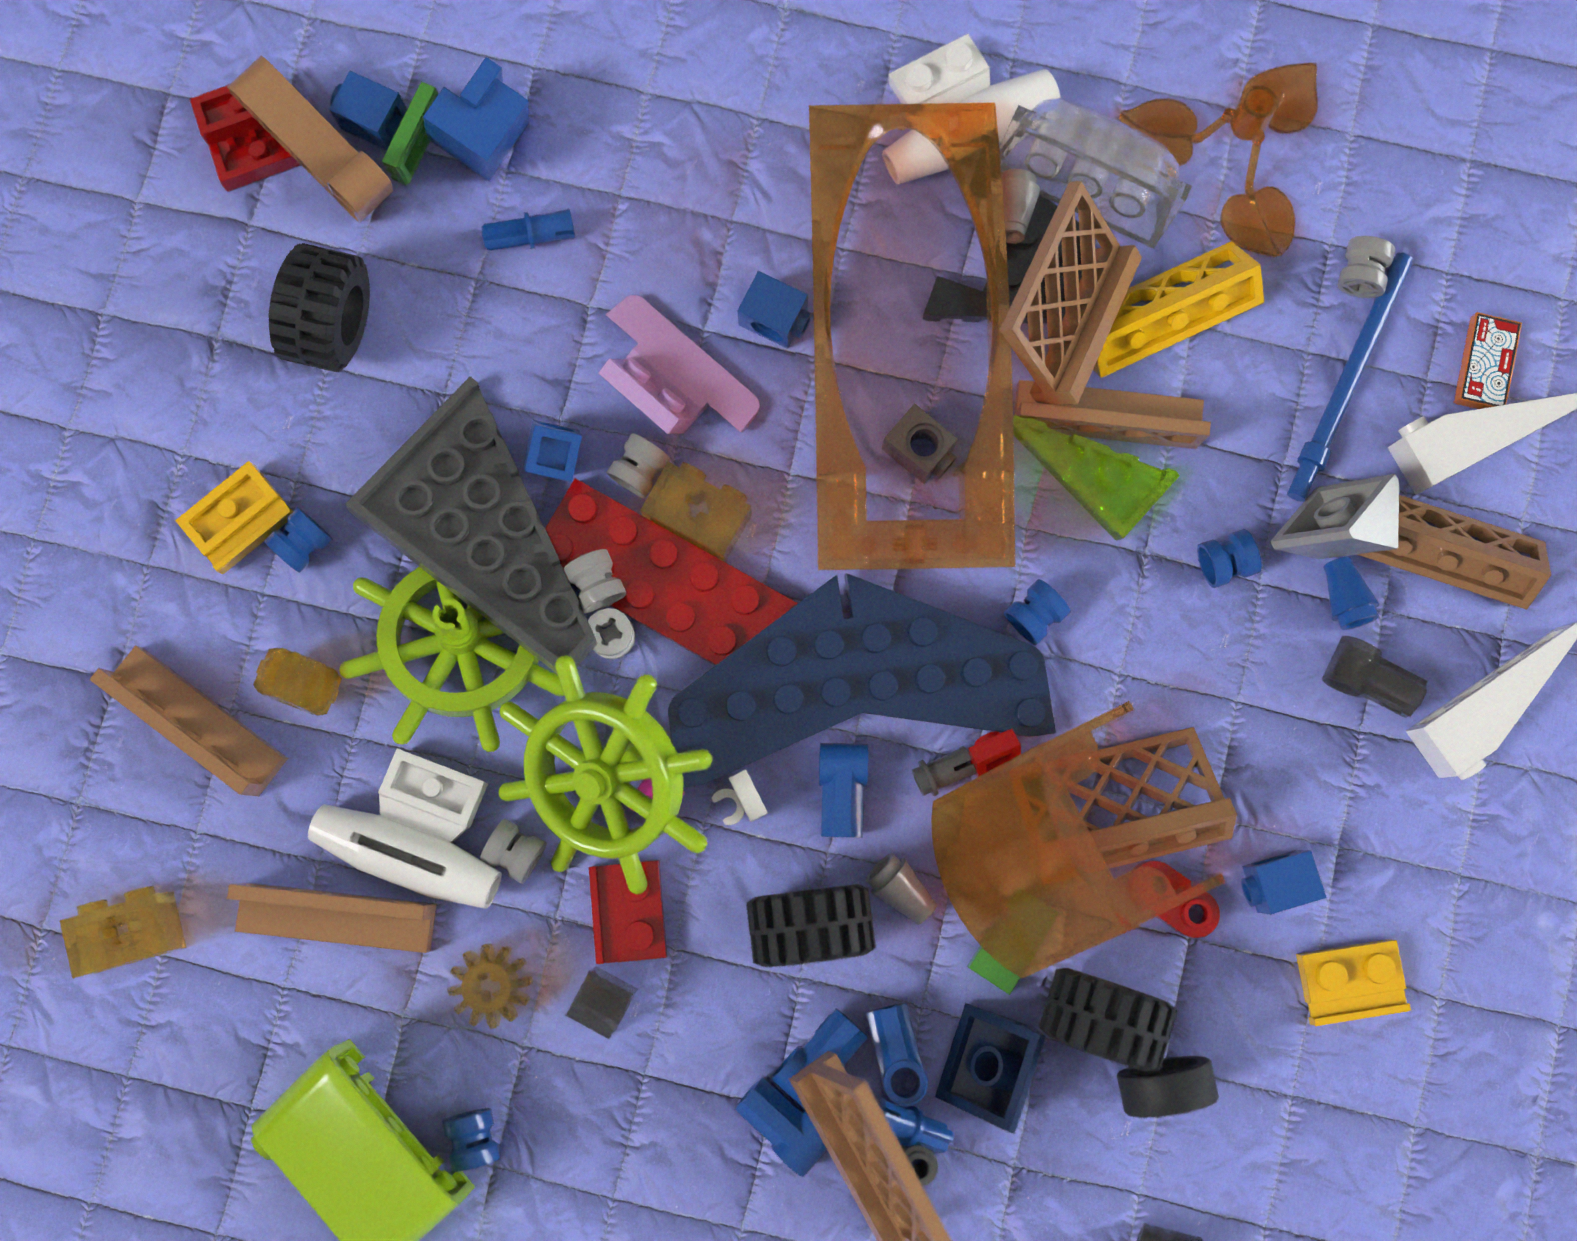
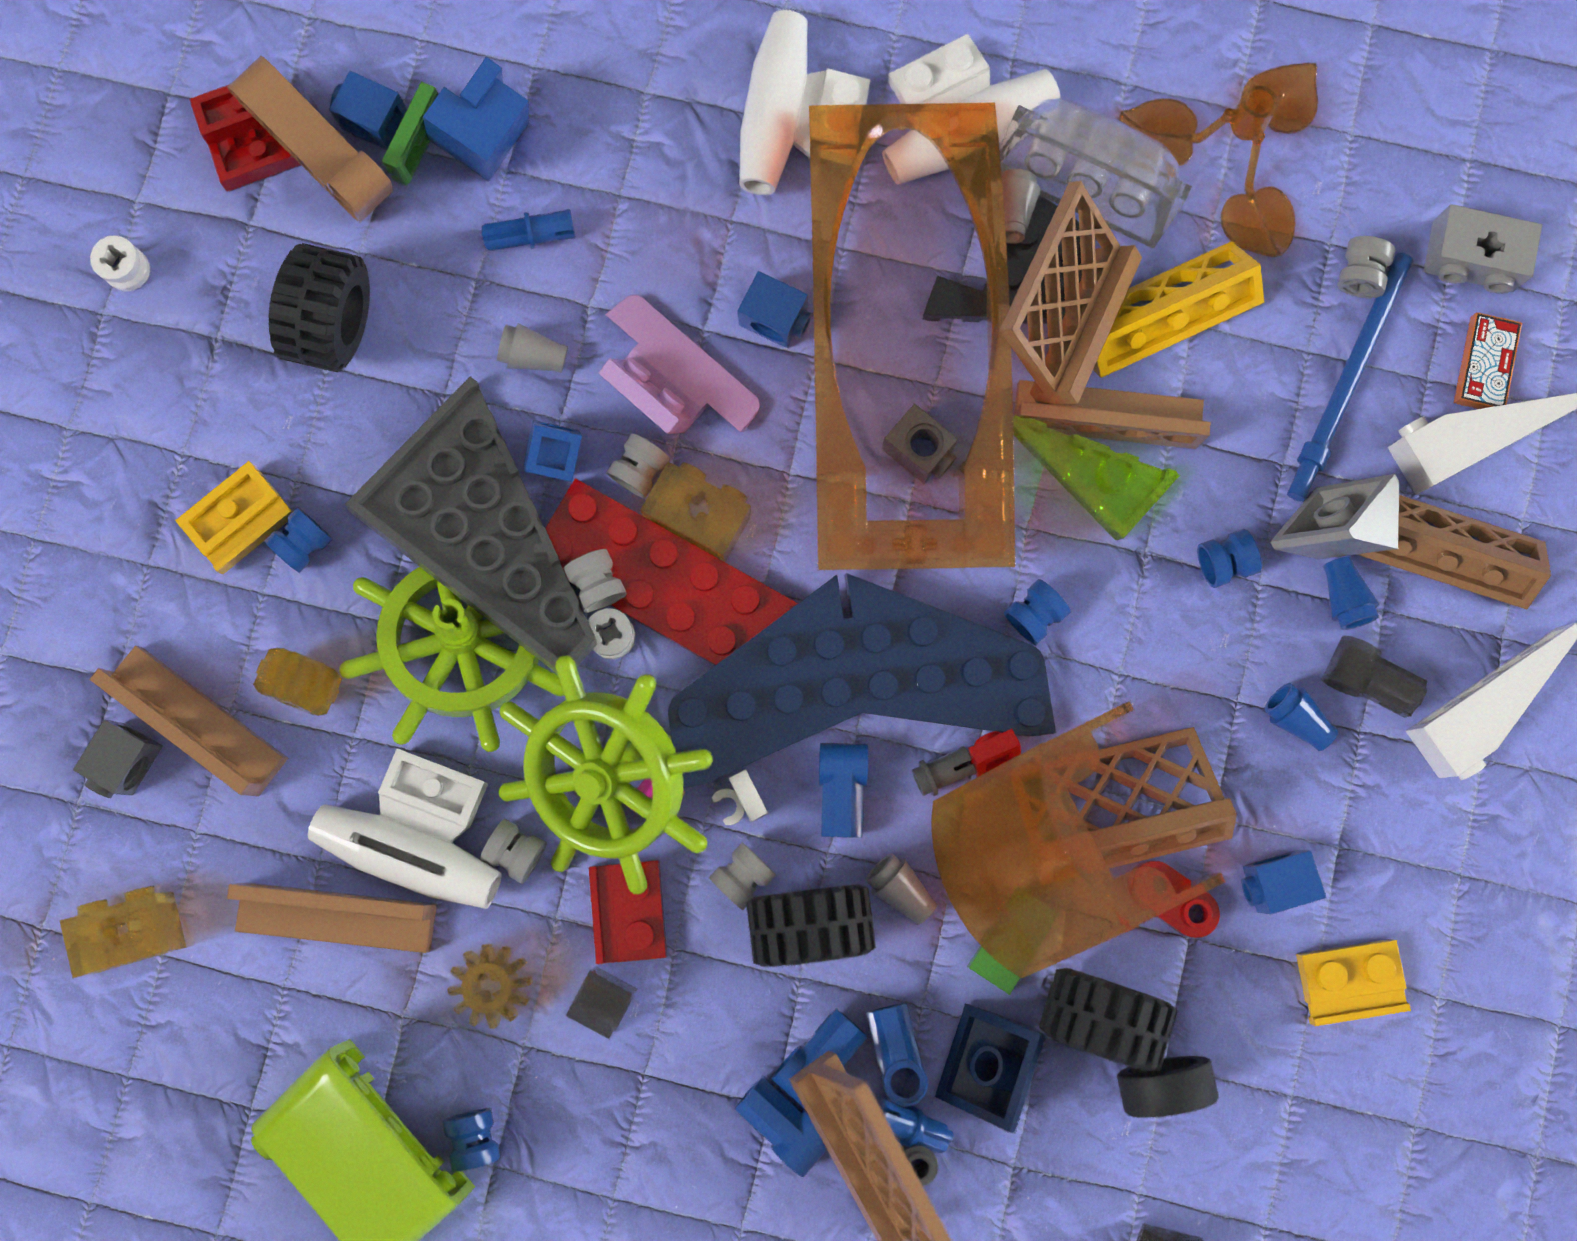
none -> dark grey brick [73,719,163,798]
none -> white wheel [90,235,150,292]
none -> light grey cone [497,323,568,373]
none -> light grey wheel [709,842,776,911]
none -> white plate [739,10,870,195]
none -> blue cone [1265,683,1338,751]
none -> light grey brick [1423,204,1542,293]

